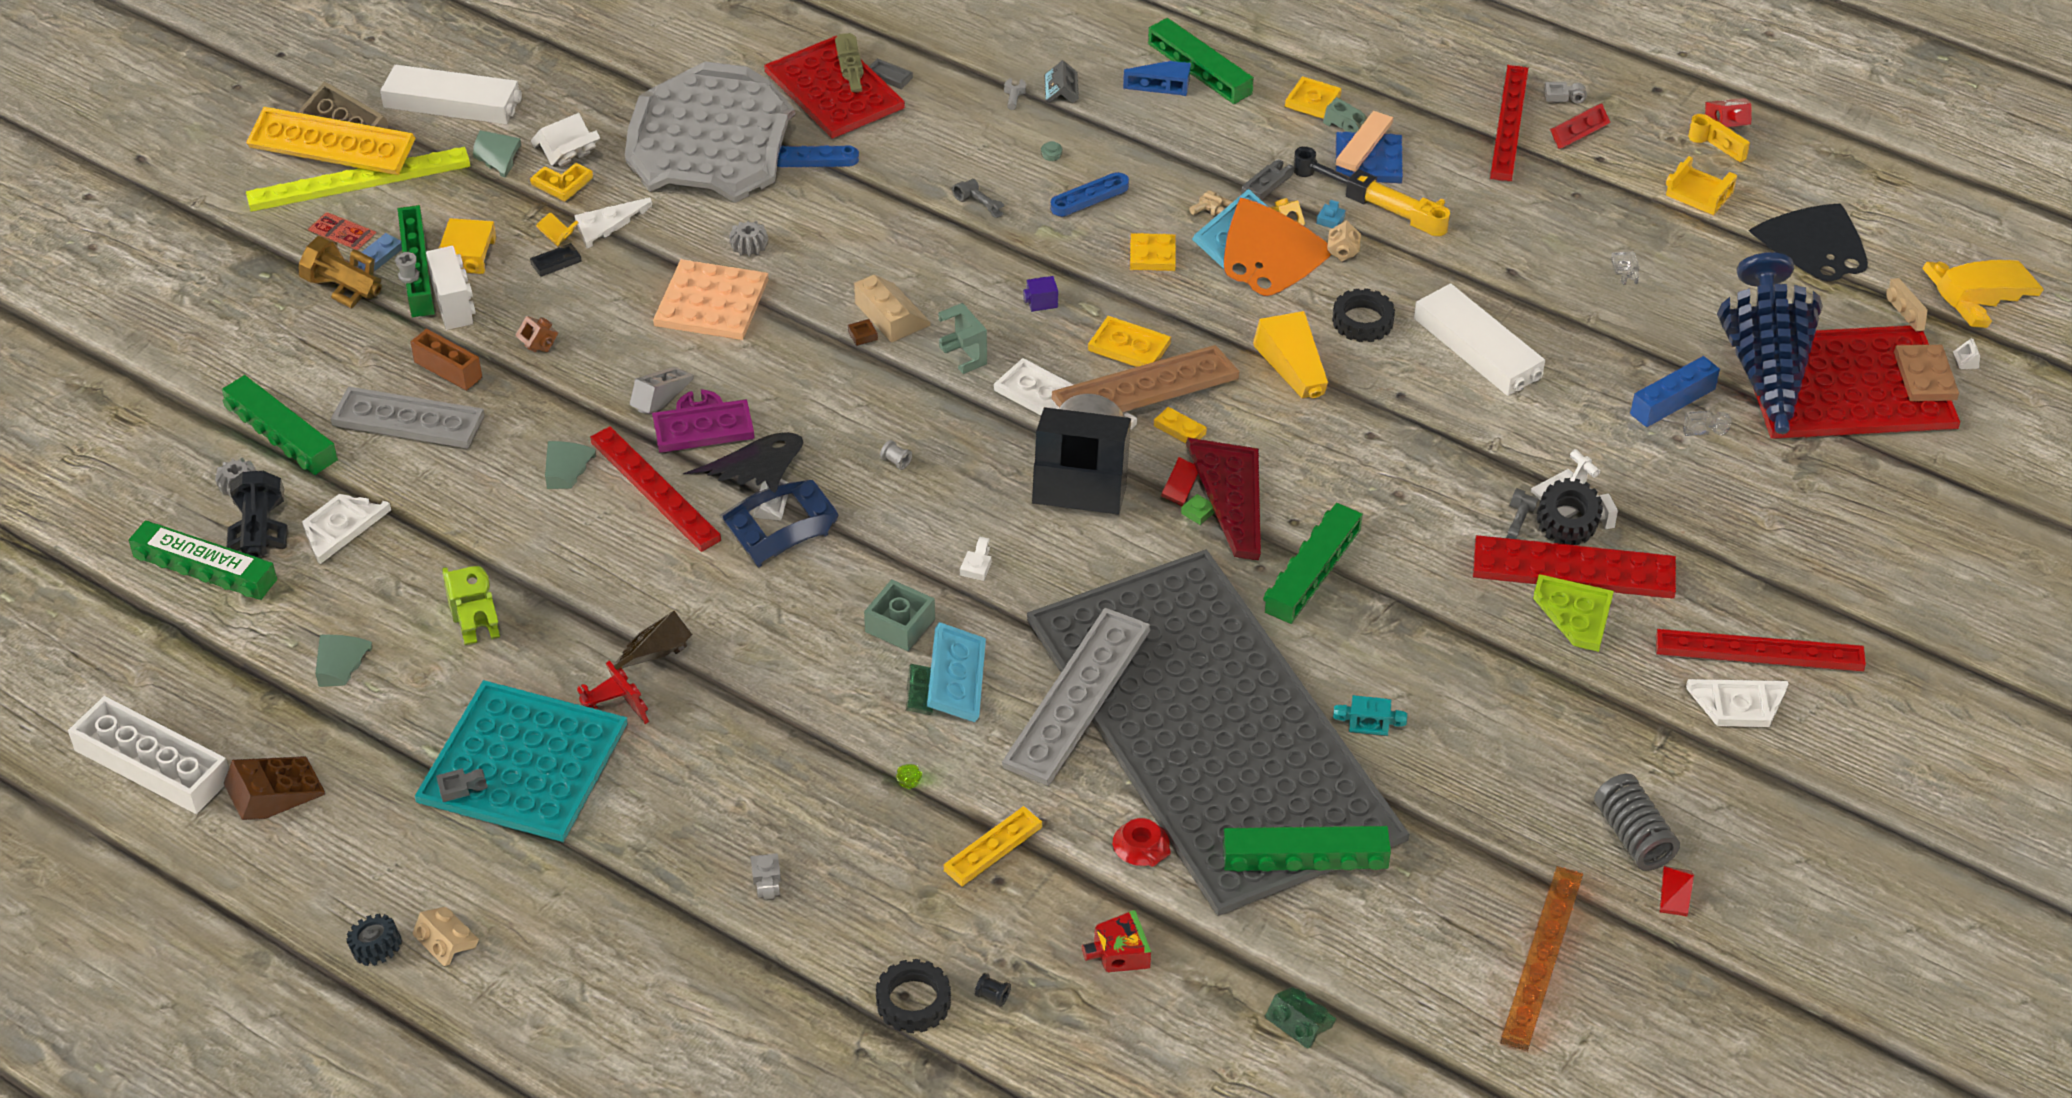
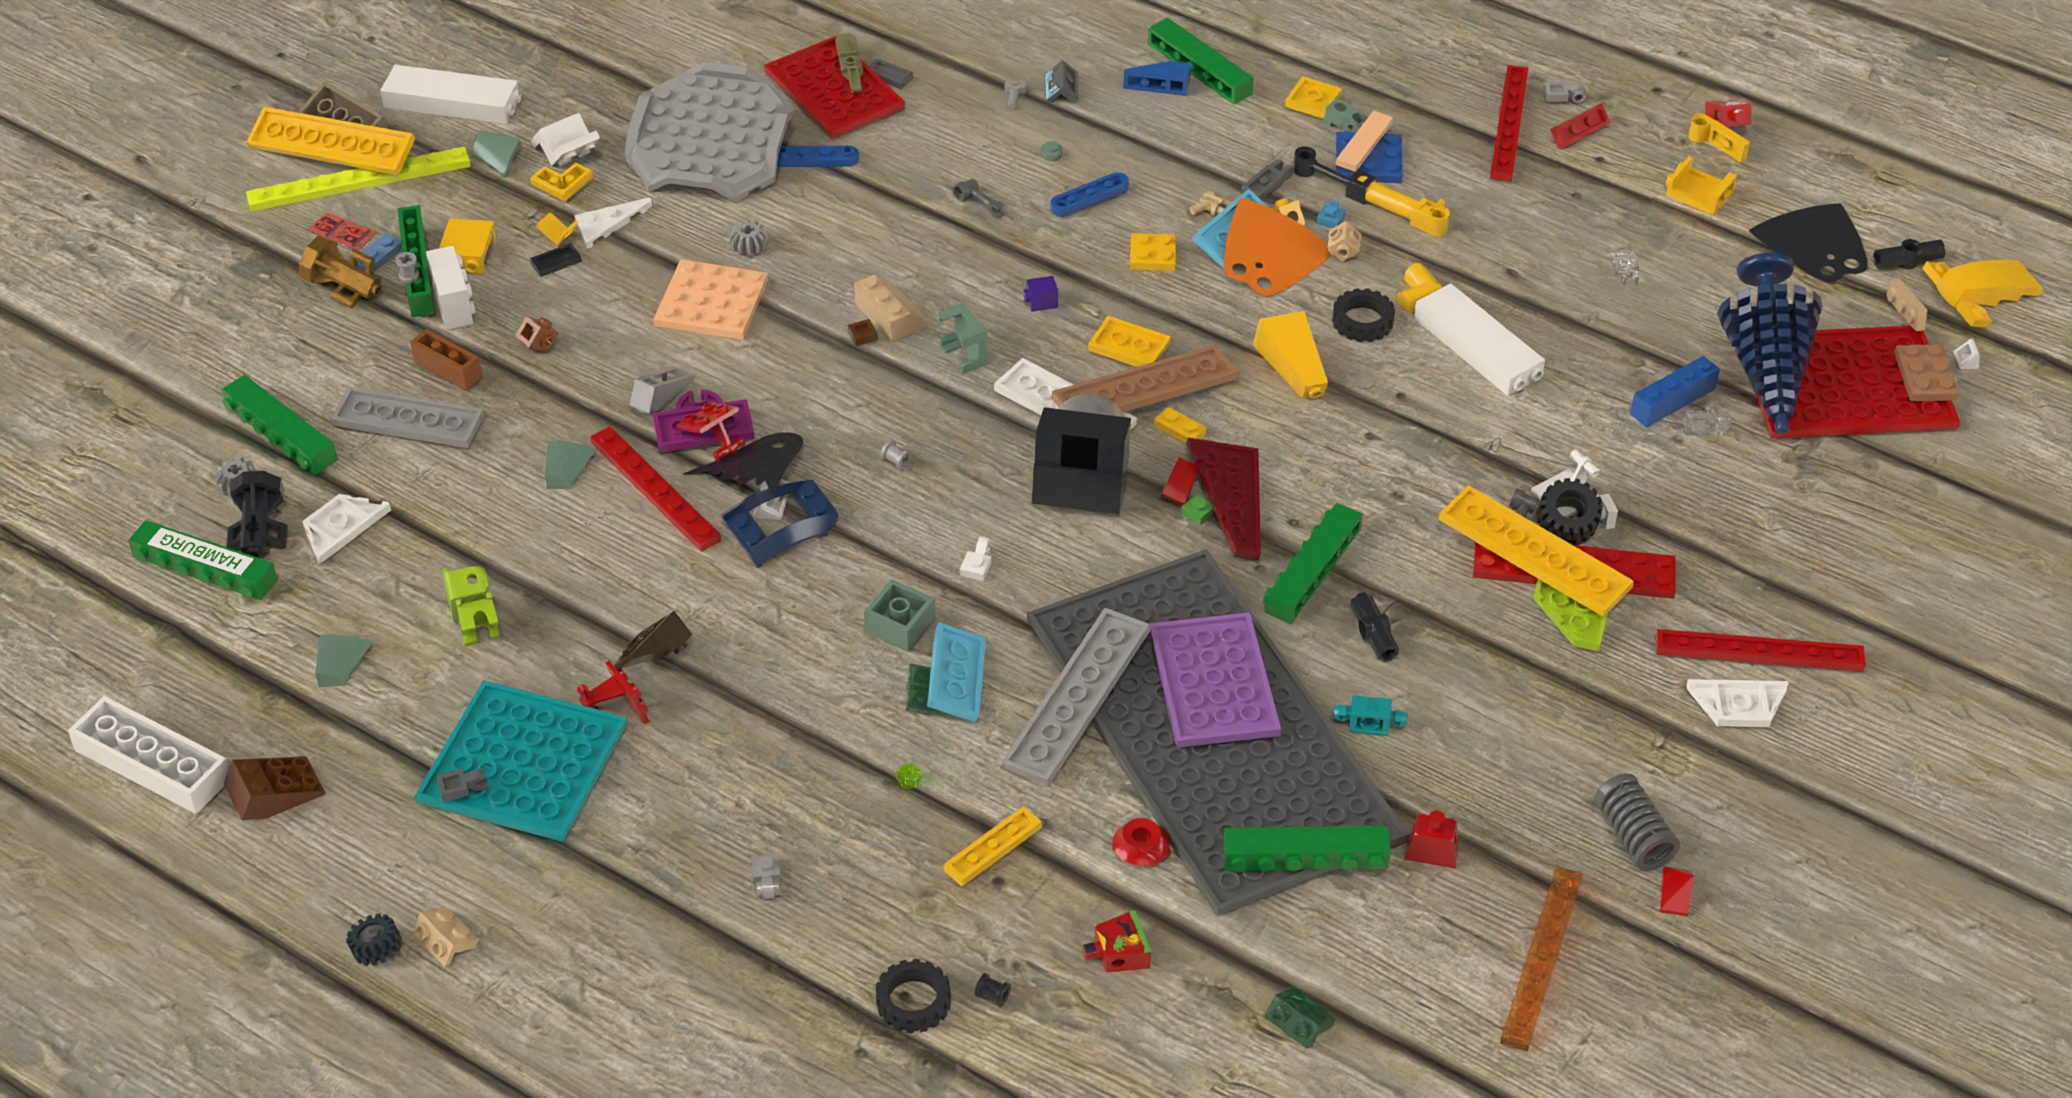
none -> red plate [676,402,746,461]
none -> medium lavender plate [1149,612,1281,748]
none -> black piece [1350,592,1399,662]
none -> yellow brick [1397,263,1443,314]
none -> red torso [1404,810,1459,869]
none -> yellow plate [1438,485,1634,617]
none -> black piece [1873,239,1946,269]

